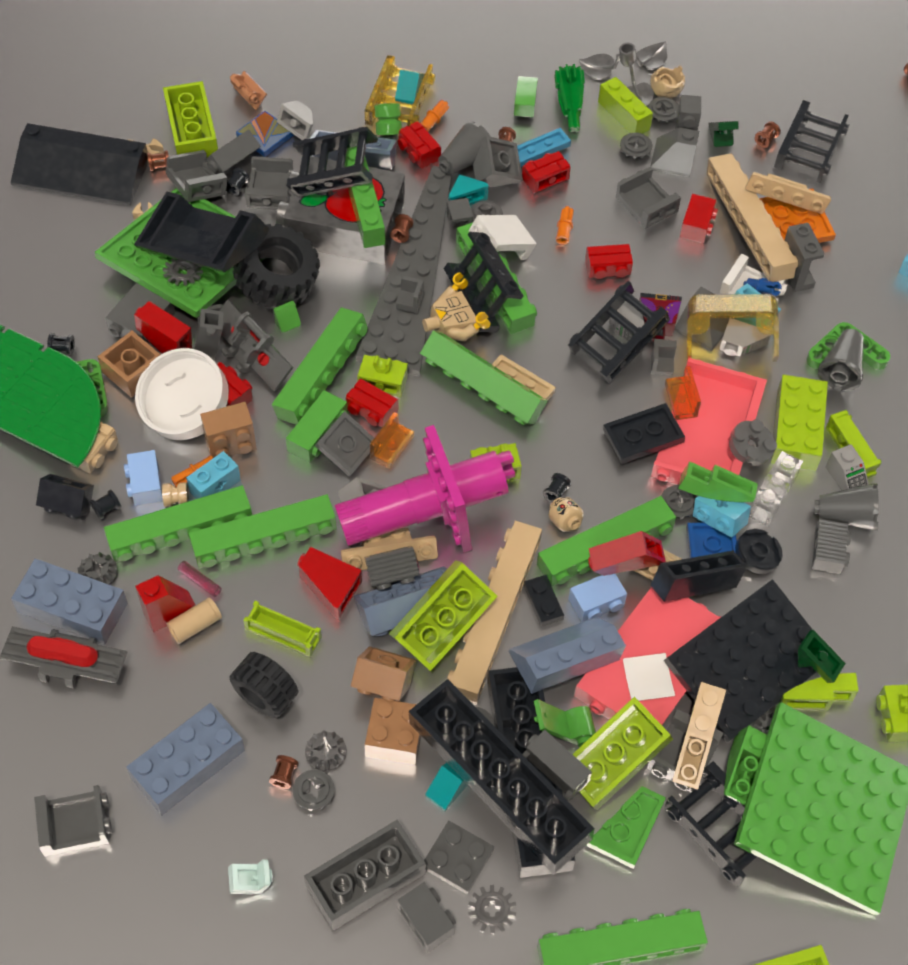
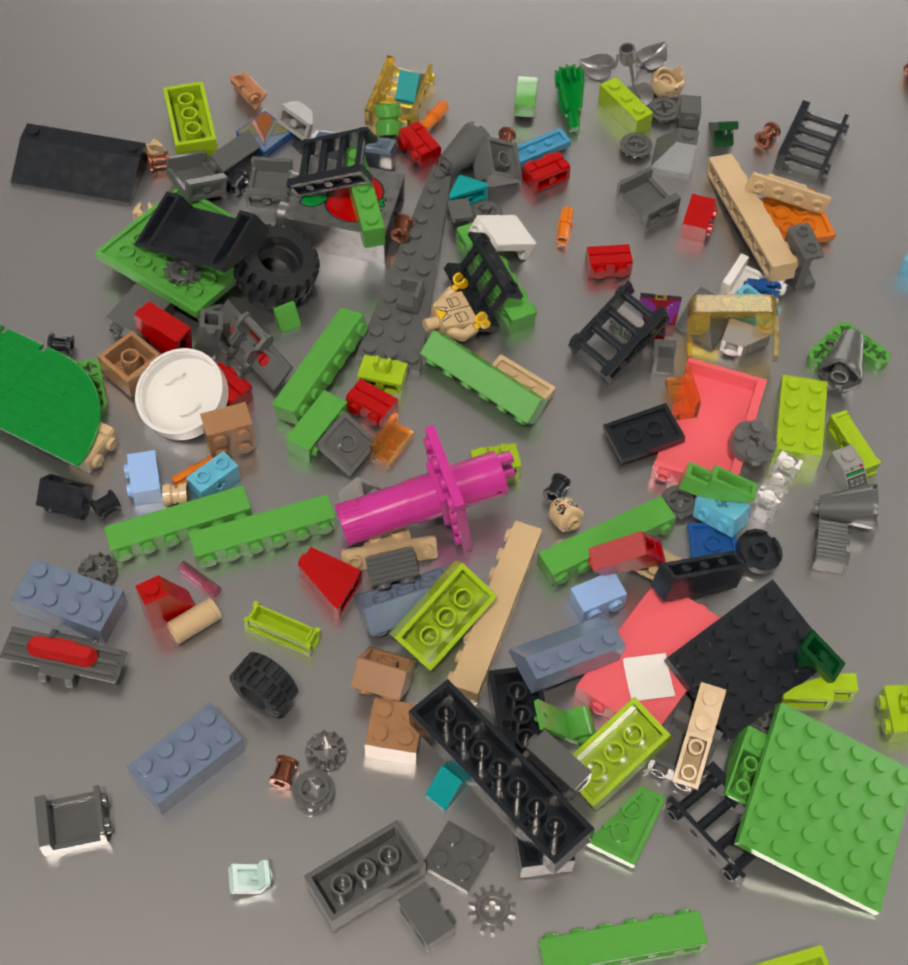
black plate [523,574,564,627] -> none

